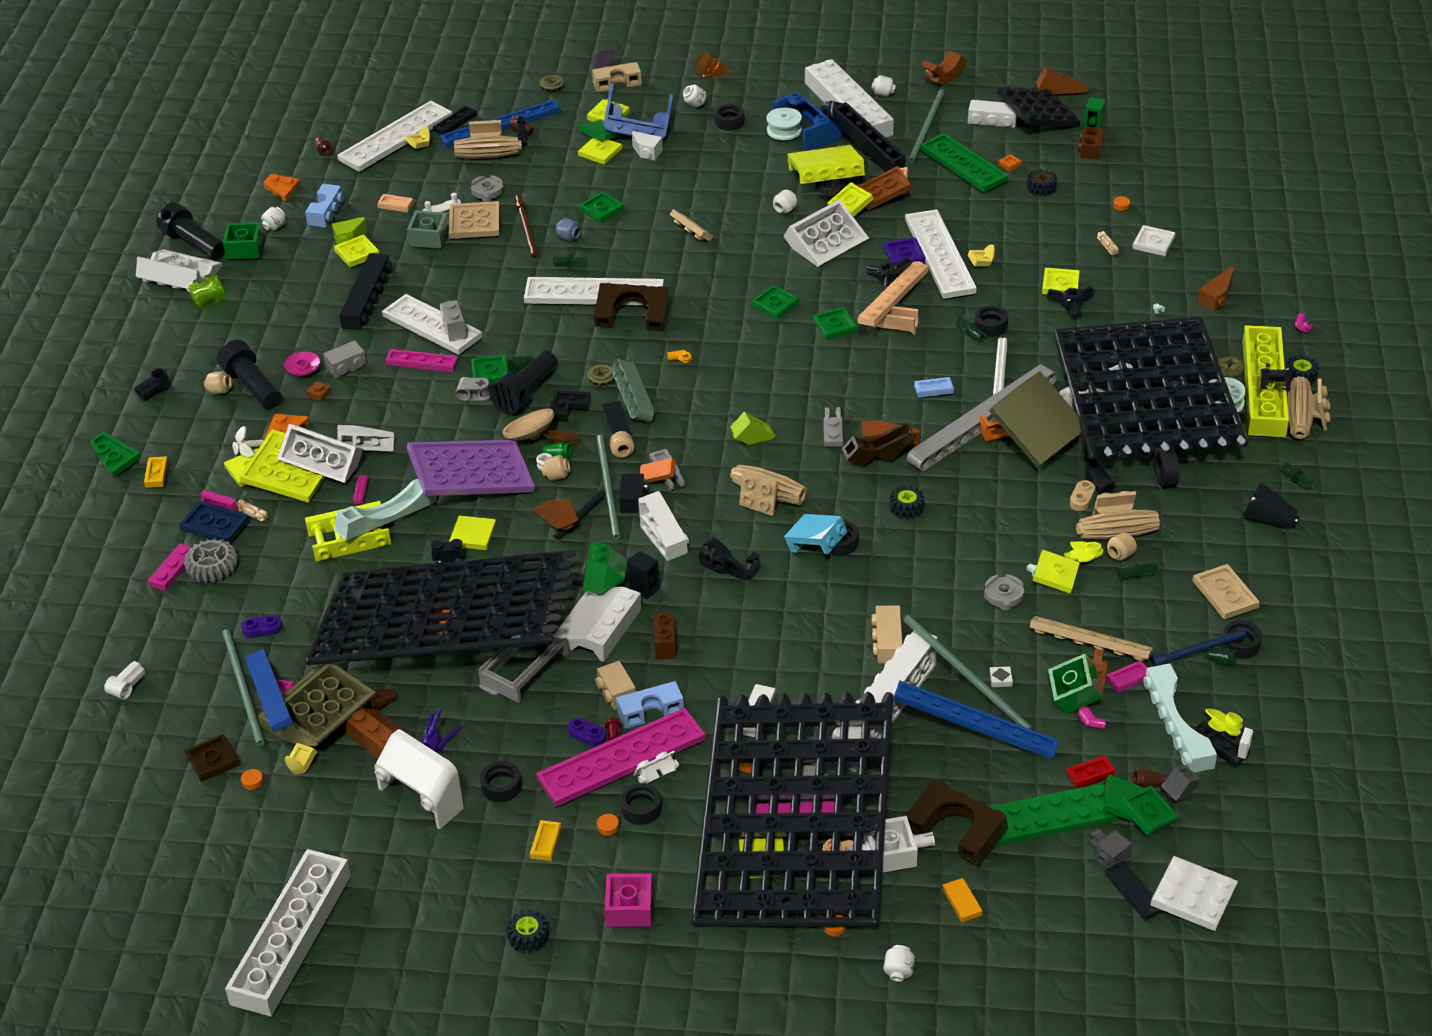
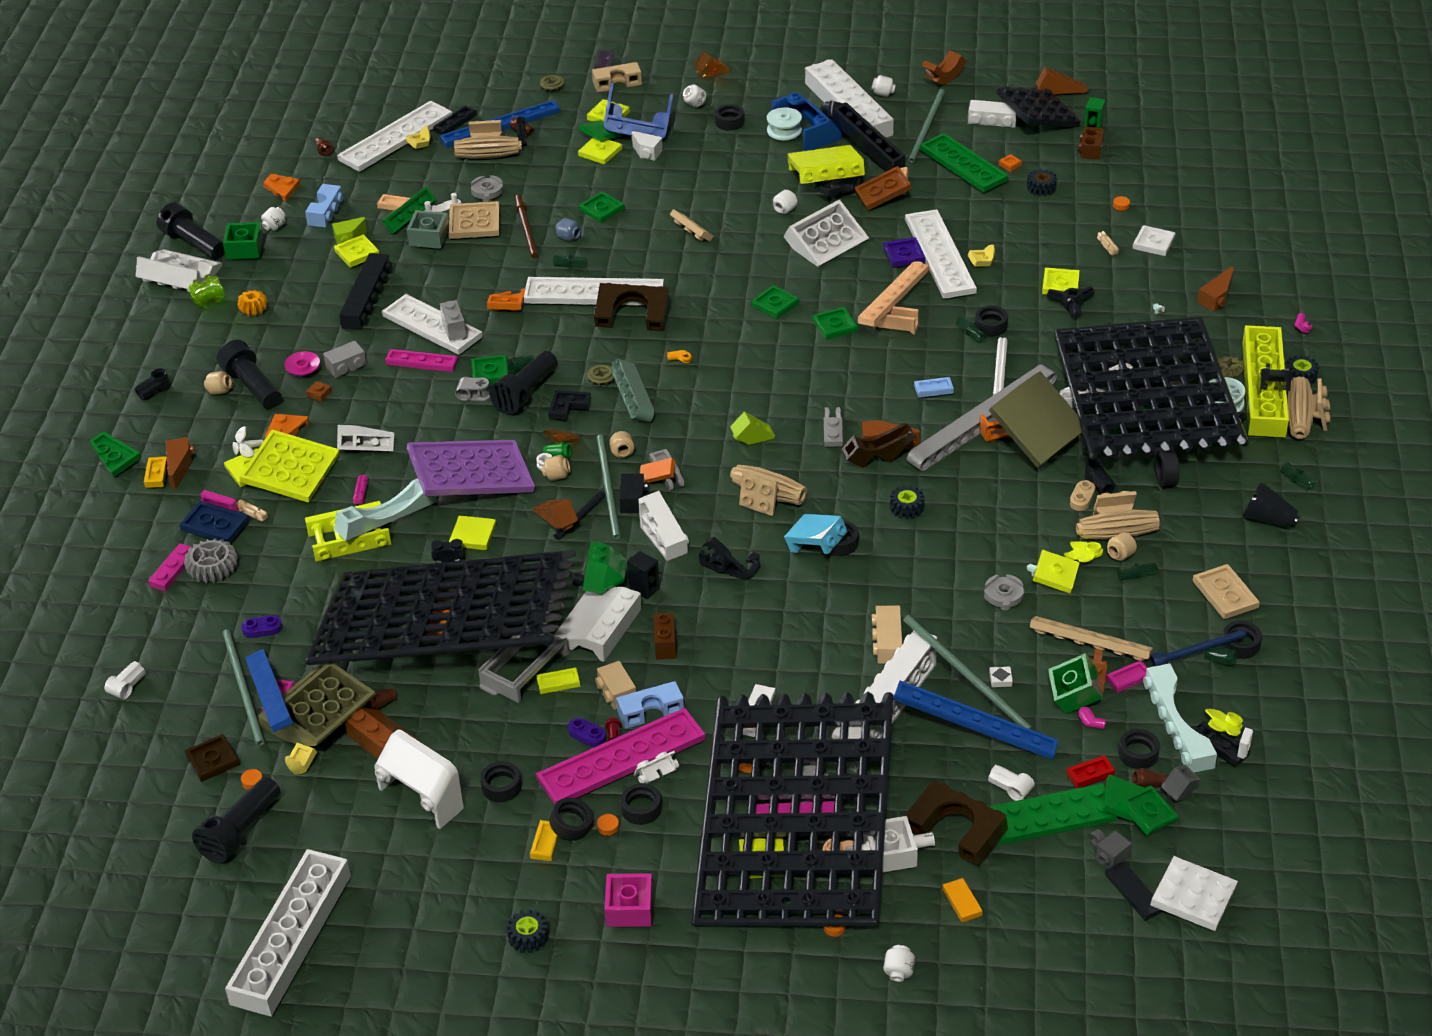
white slope [277,424,363,483] -> none
dark purple plant [421,709,461,751] -> none
tan dish [502,409,555,441] -> none
black tile [602,401,632,436] -> none
neon yellow plate [827,183,874,217] -> none
black bush [866,257,912,291] -> none
none -> dark orange slope [166,437,195,490]
none -> black piece [192,777,281,863]
none -> light orange gear [238,289,267,317]
none -> green plate [381,186,436,234]
none -> orange wing [487,288,526,311]
none -> neon yellow tile [536,668,580,694]
none -> black tyre [549,798,593,840]
none -> white piece [988,765,1035,801]
none -> black tyre [1118,729,1160,769]

